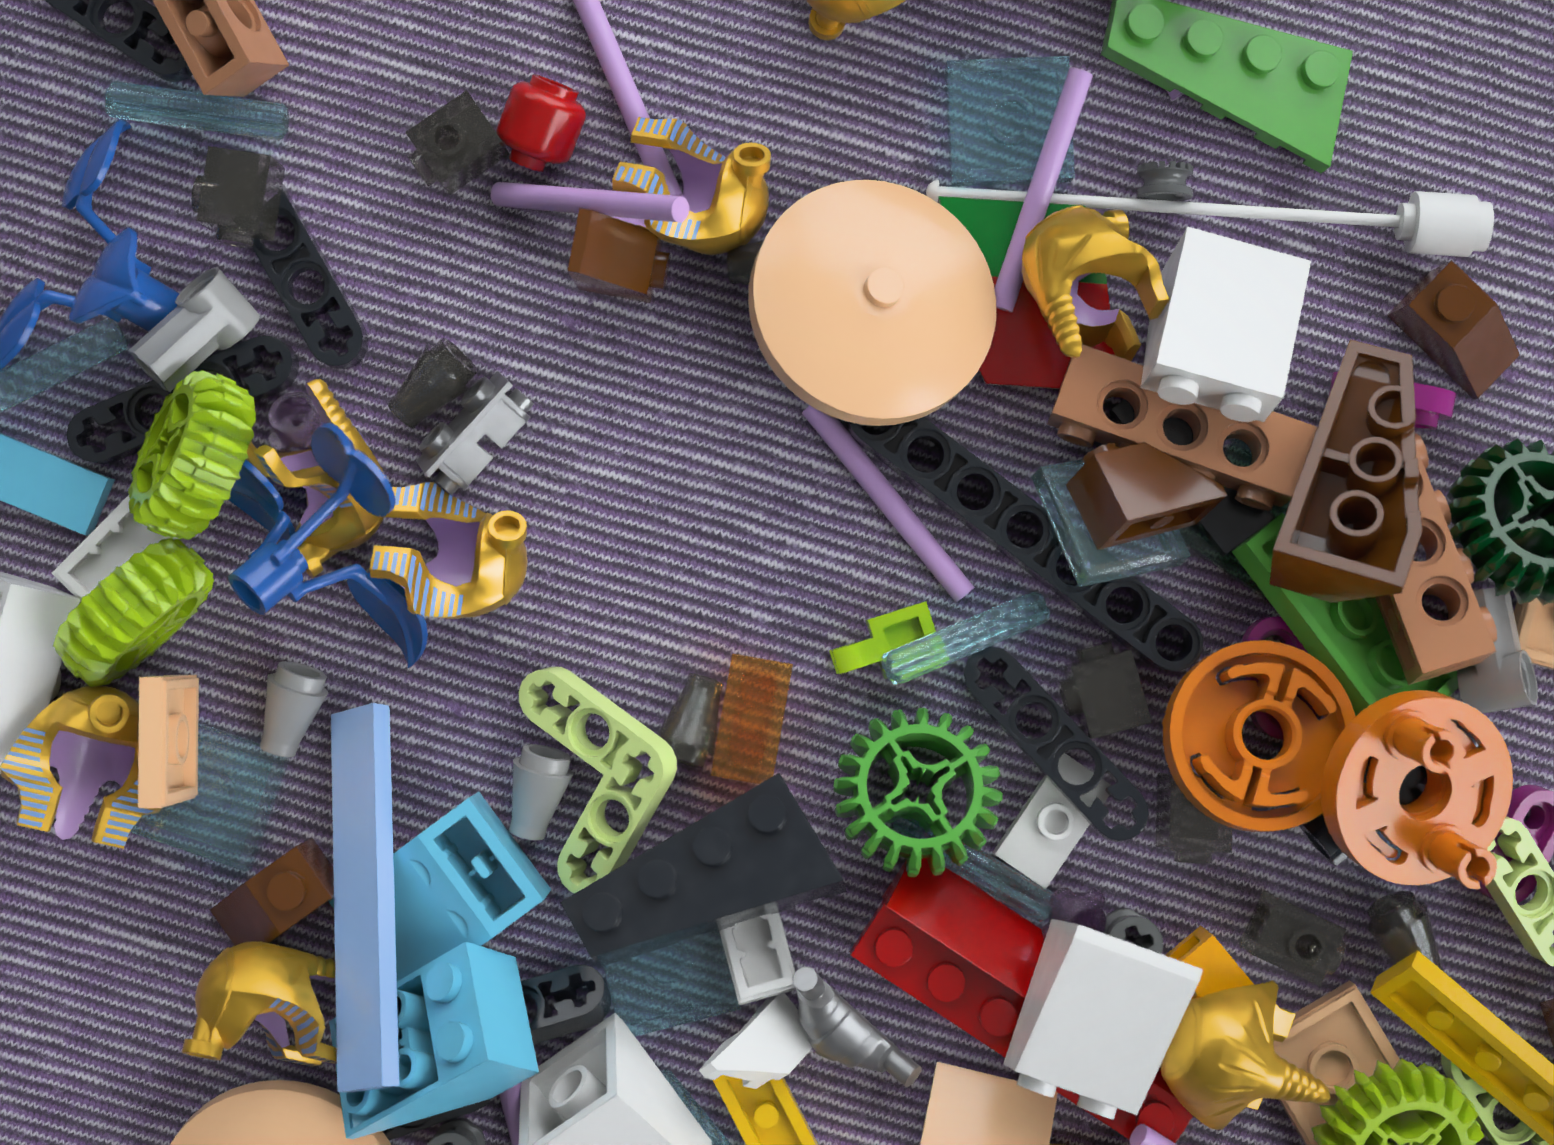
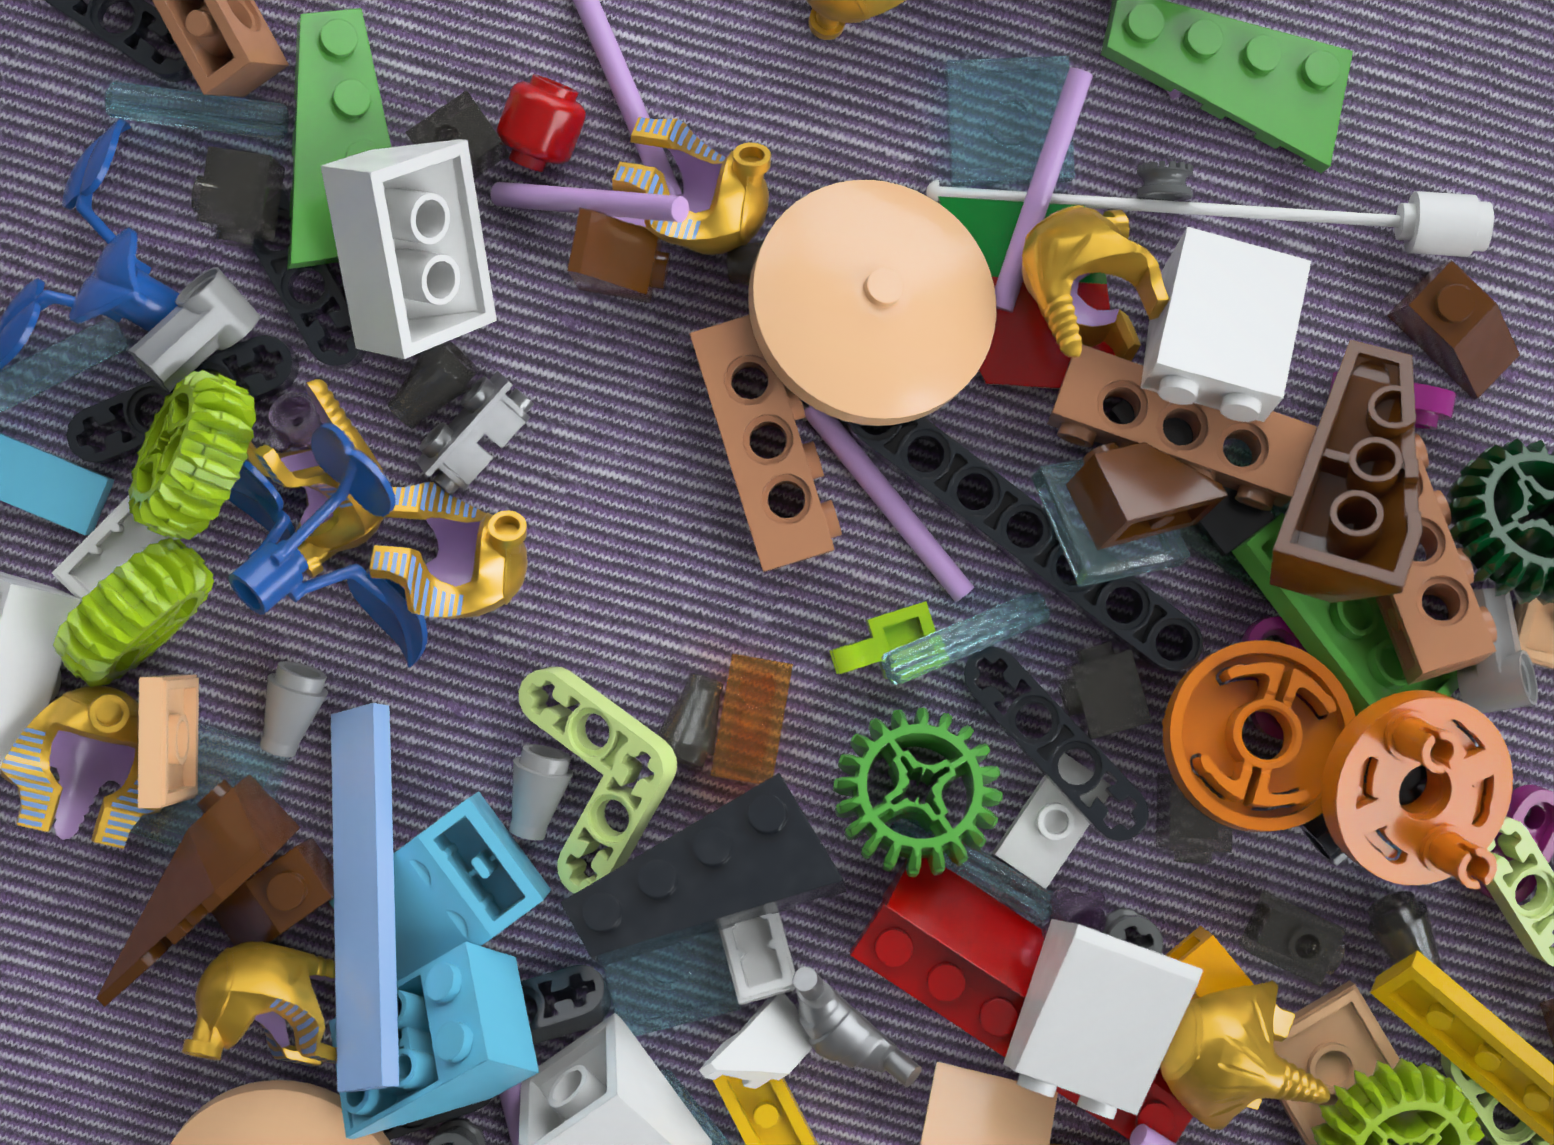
none -> reddish brown wedge [96,774,301,1007]
none -> bright green wing [287,8,391,269]
none -> white slope [321,139,497,359]
none -> nougat brick [690,315,842,573]

